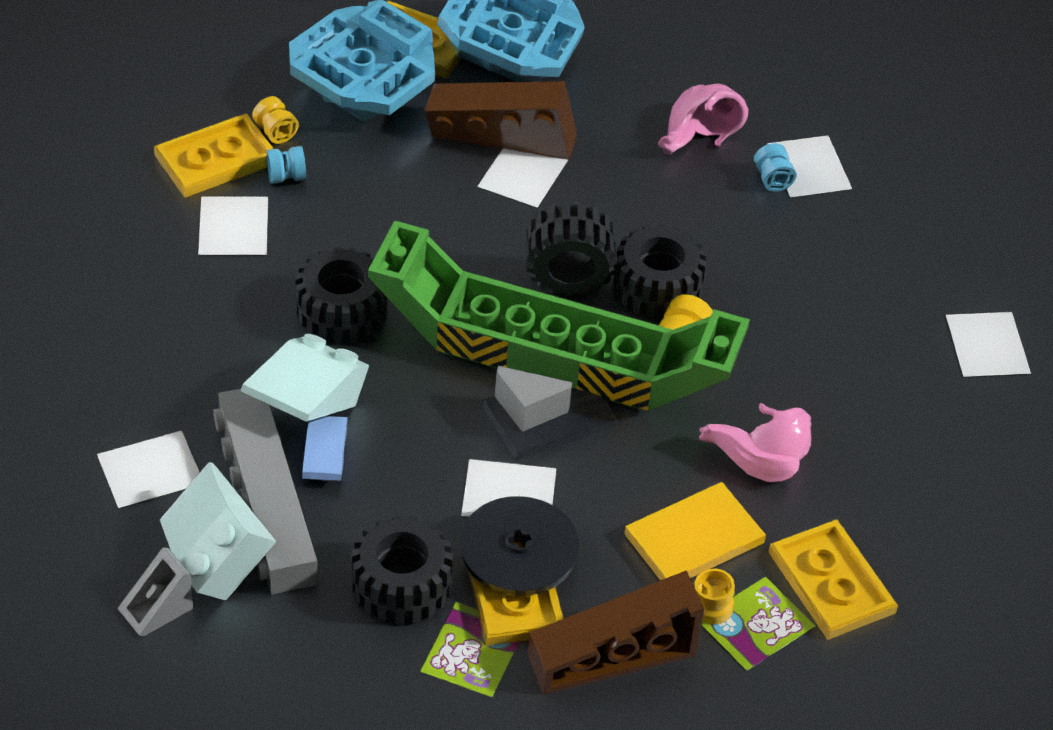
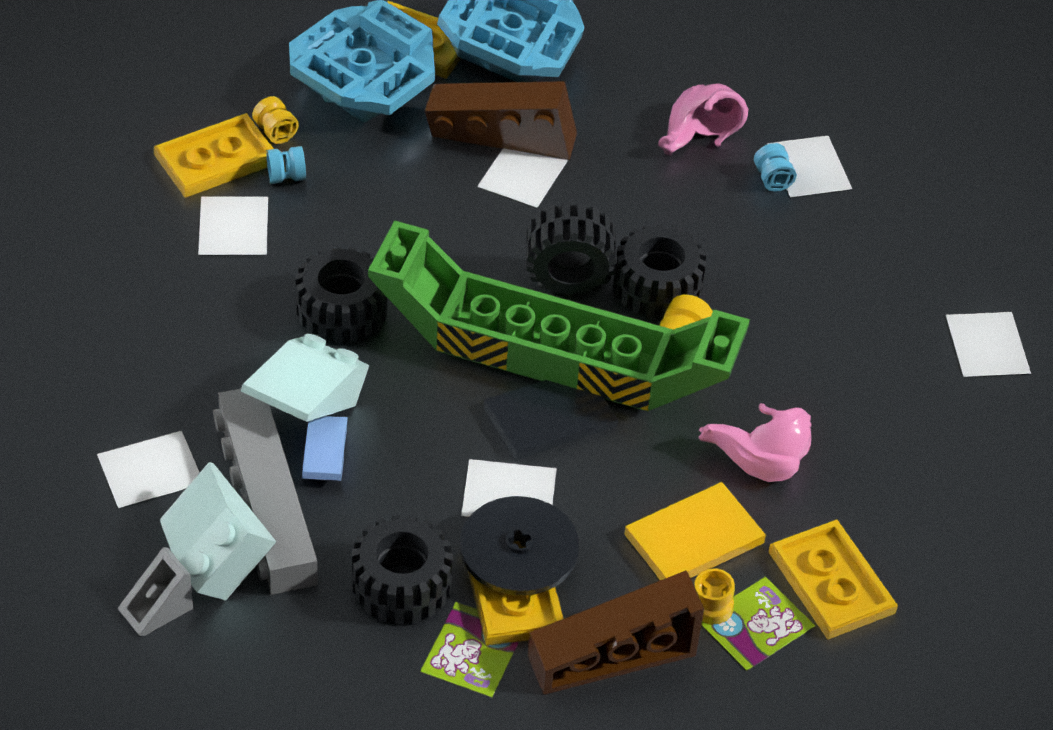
light grey slope [495,366,572,432] -> none

